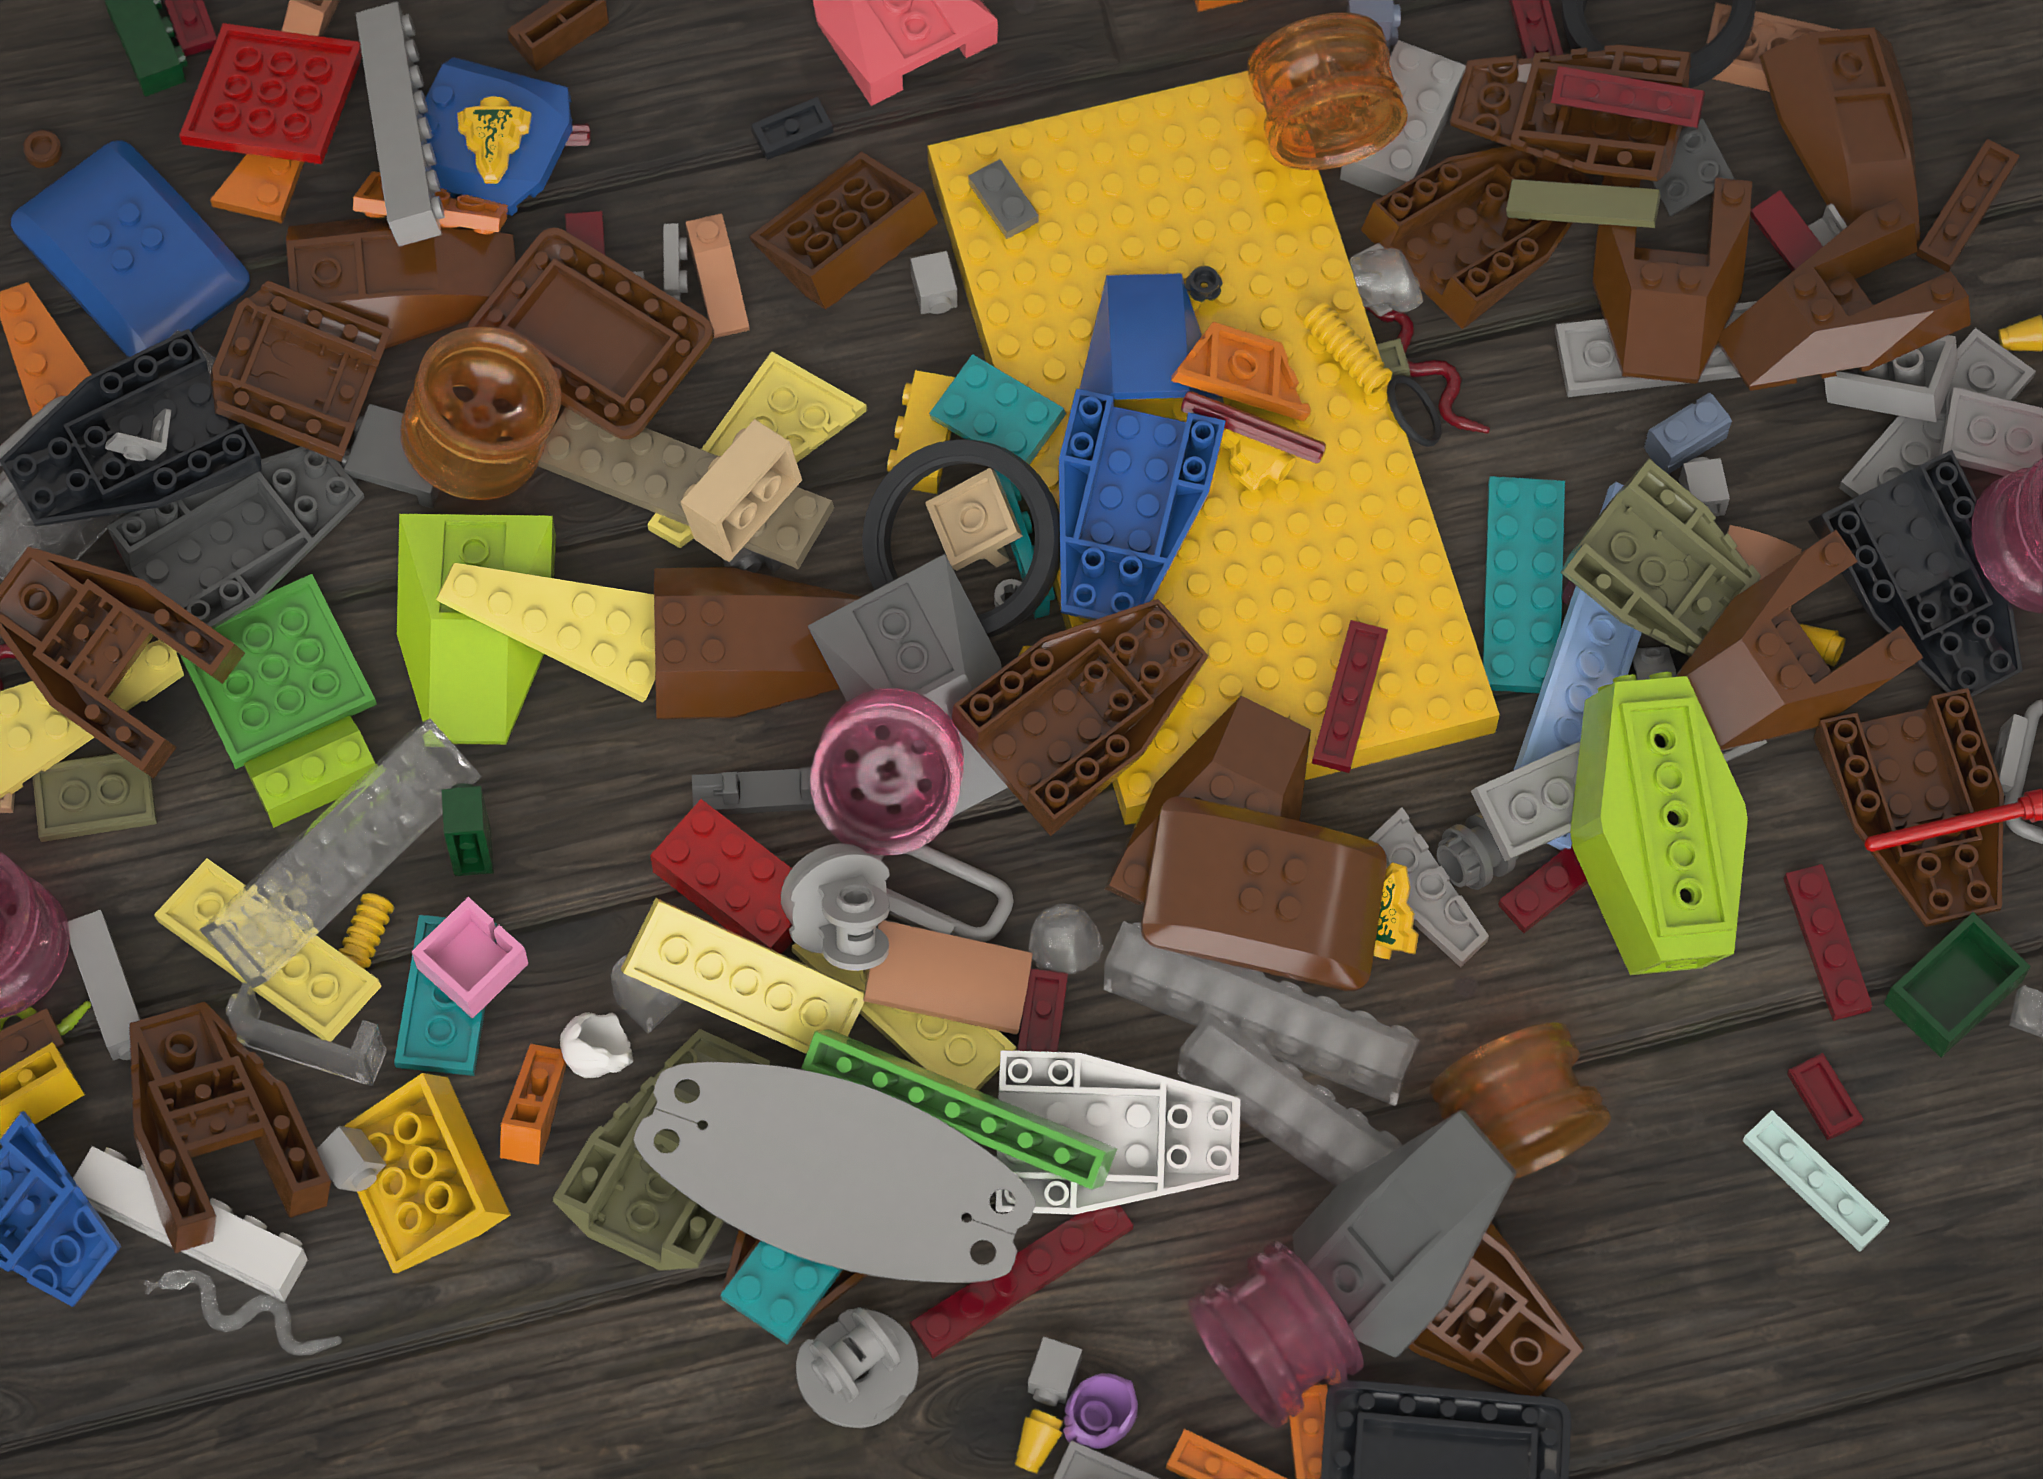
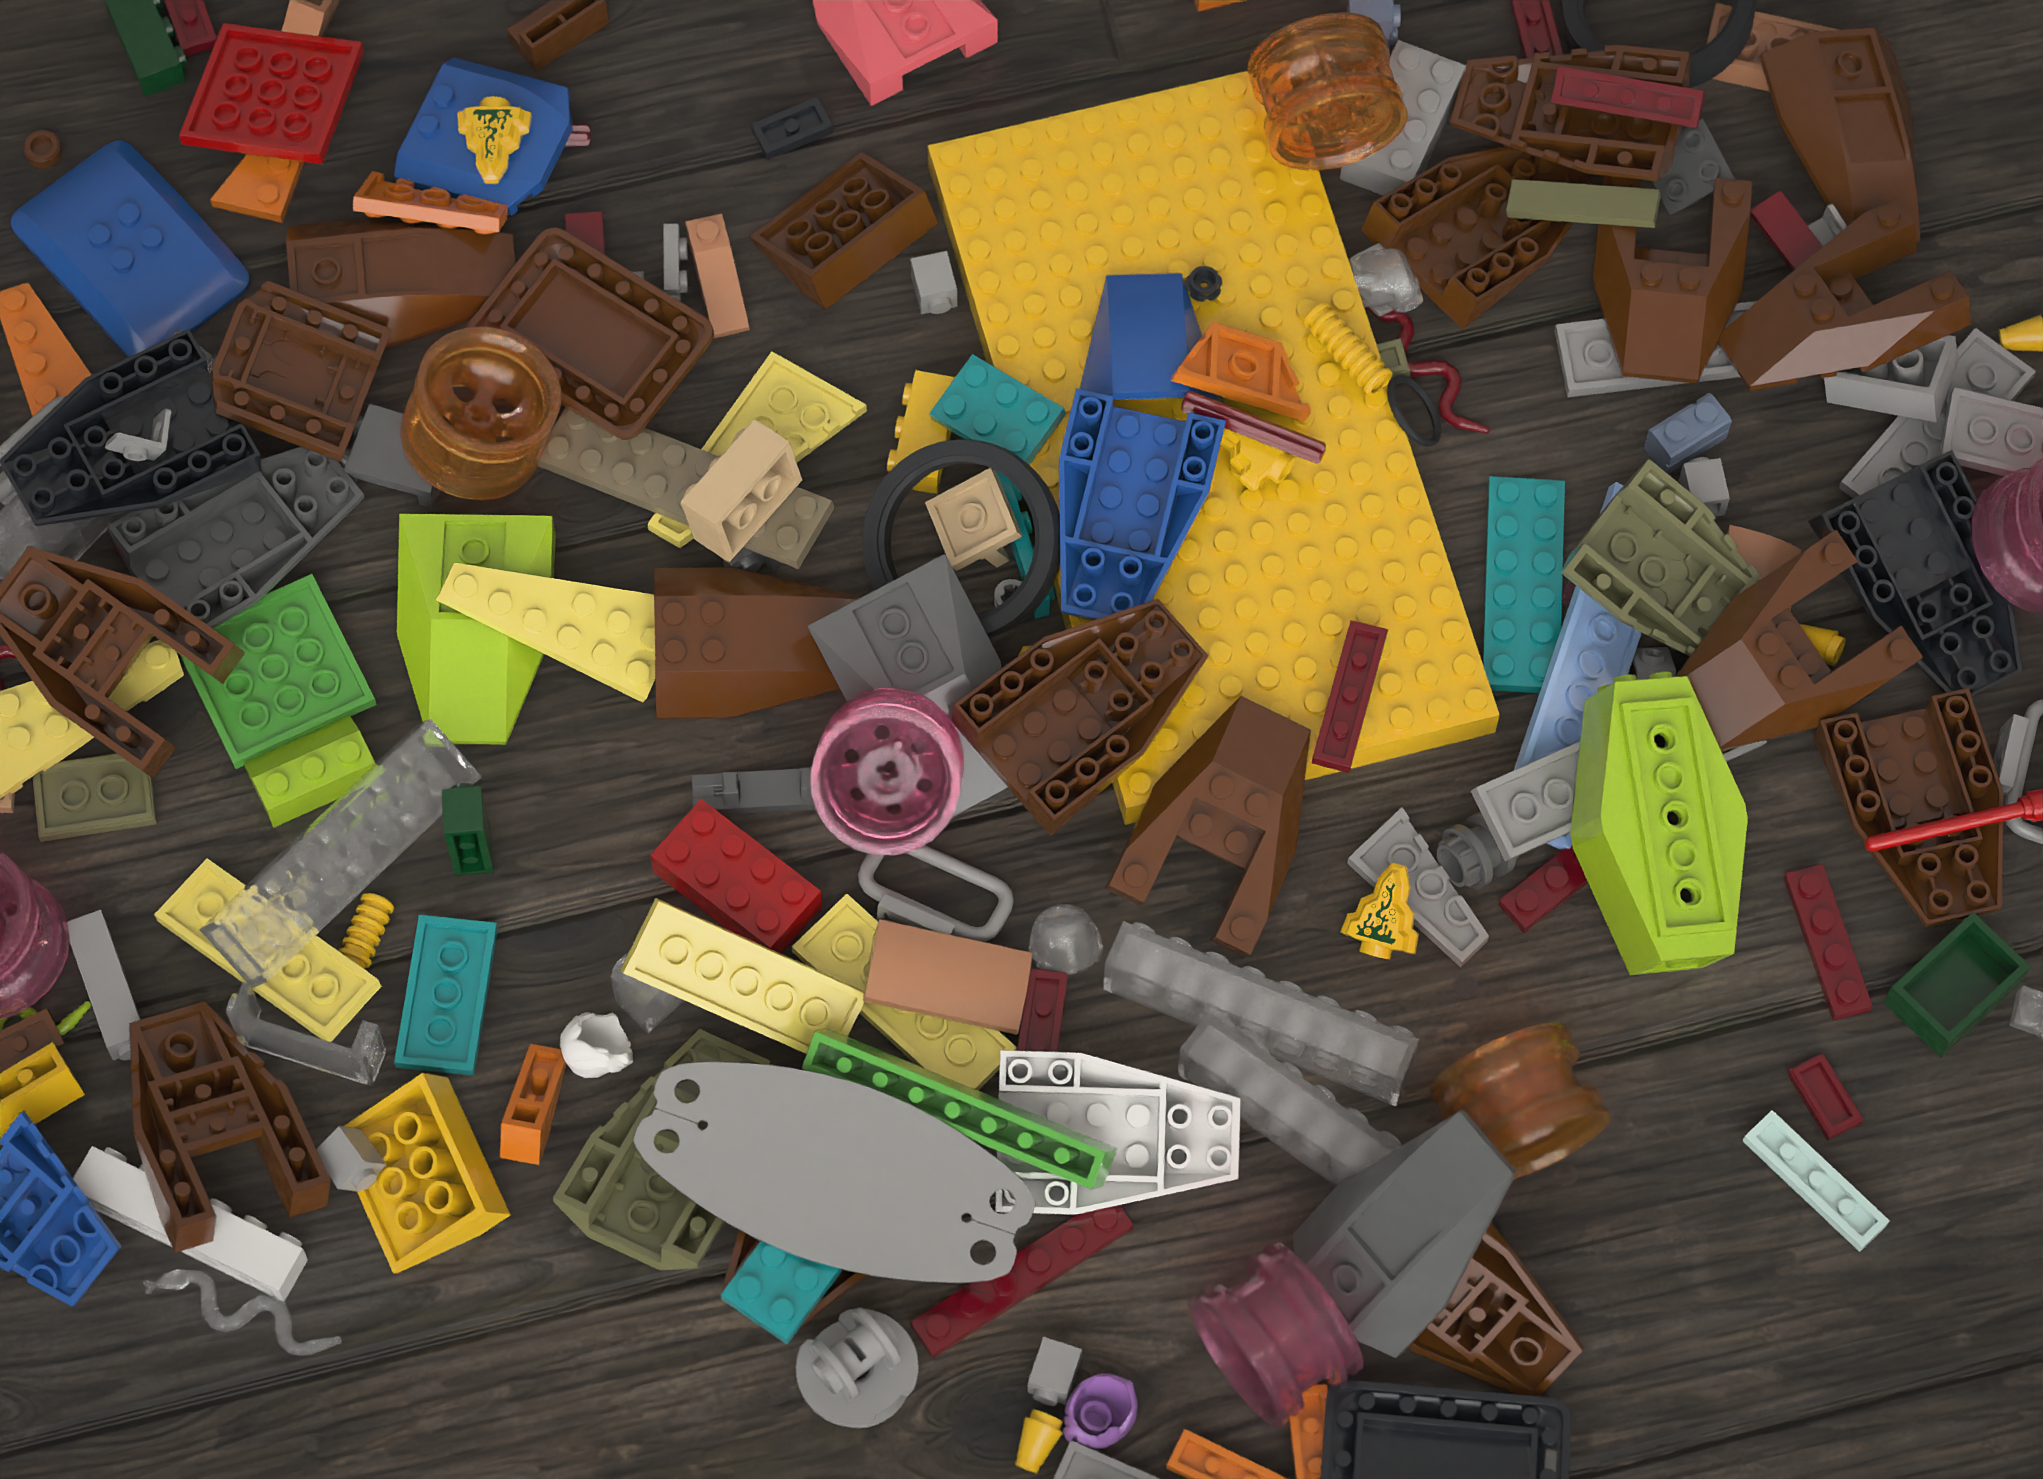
light grey brick [356,1,445,246] -> none
bright pink piece [412,897,528,1019] -> none
light grey piece [781,844,889,971] -> none
dark grey plate [968,159,1039,239] -> none
reddish brown wedge [1141,796,1387,991] -> none
reddish brown plate [1916,139,2020,272] -> none

